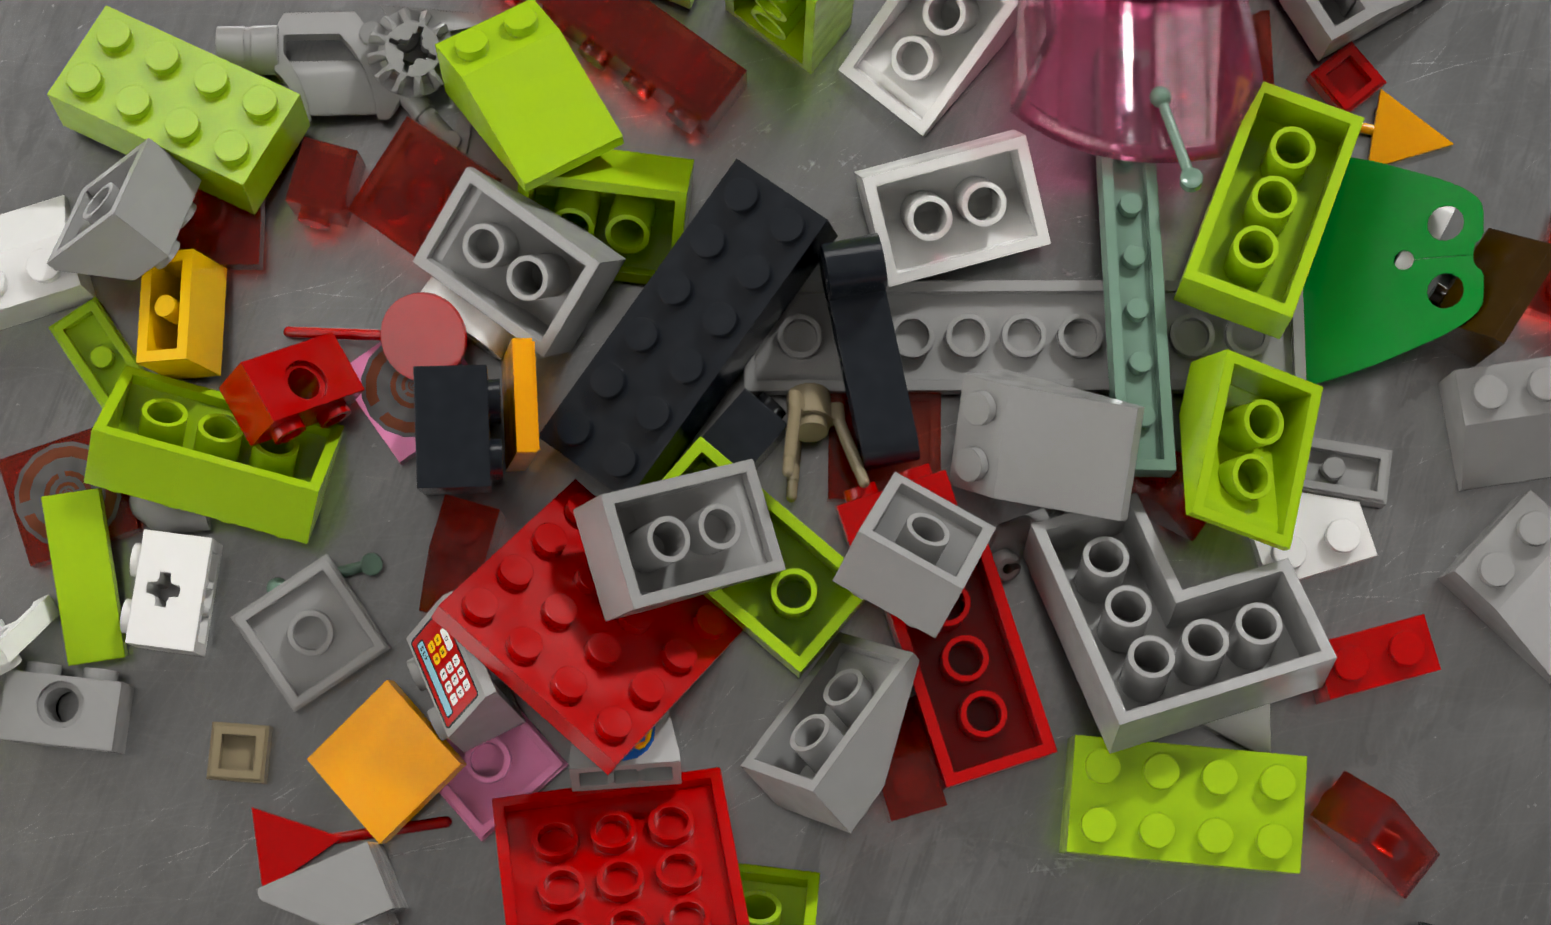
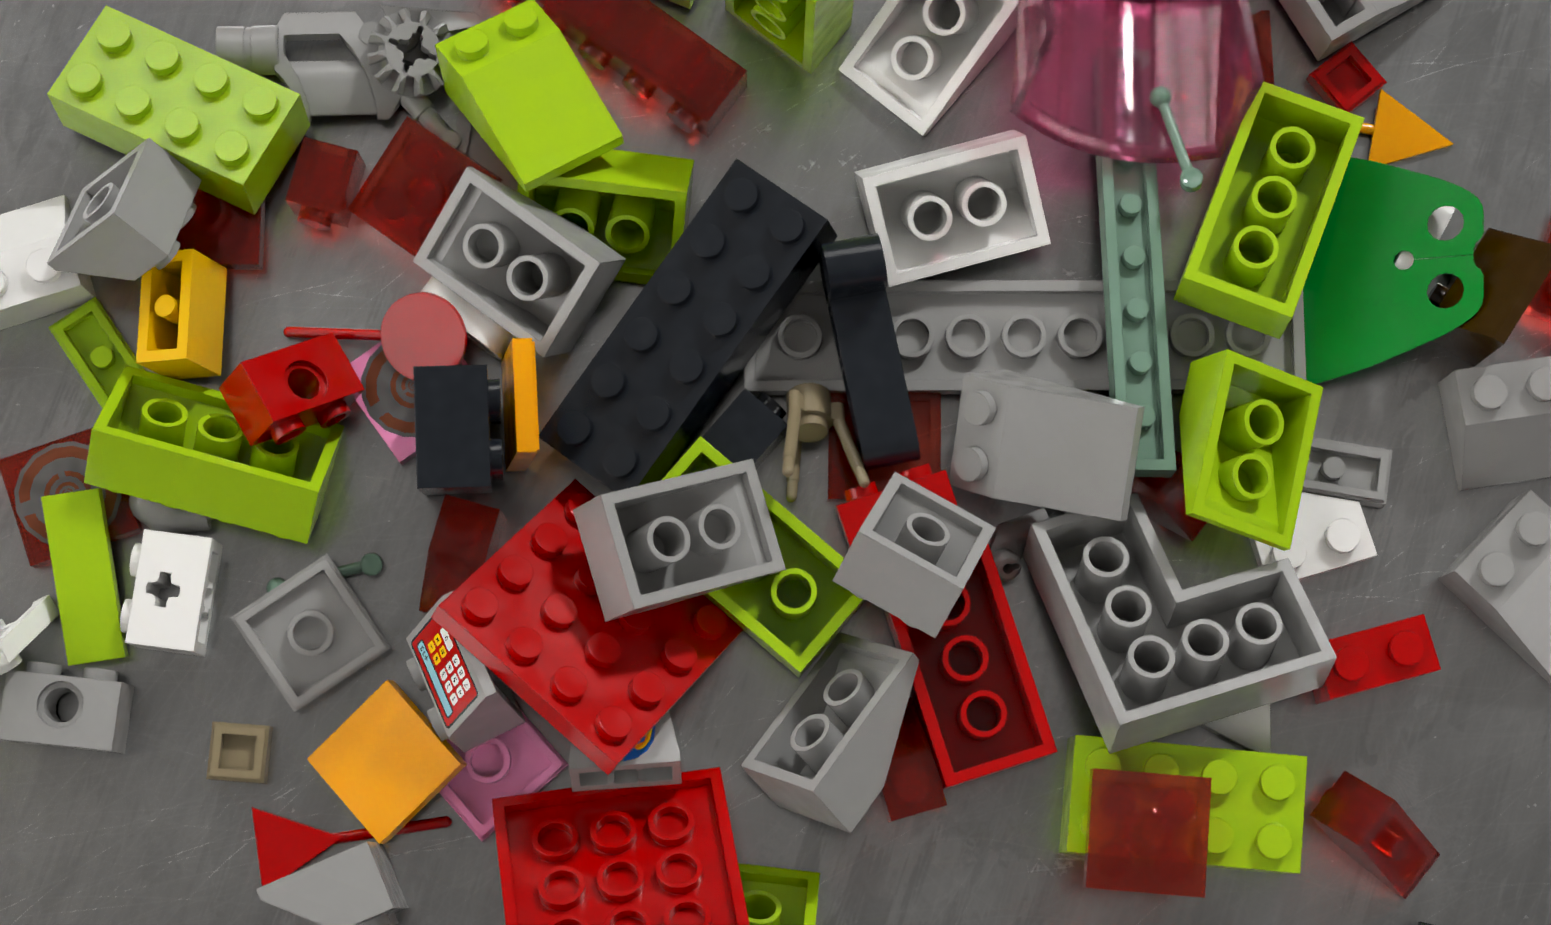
none -> clear red plate [1083,768,1212,898]

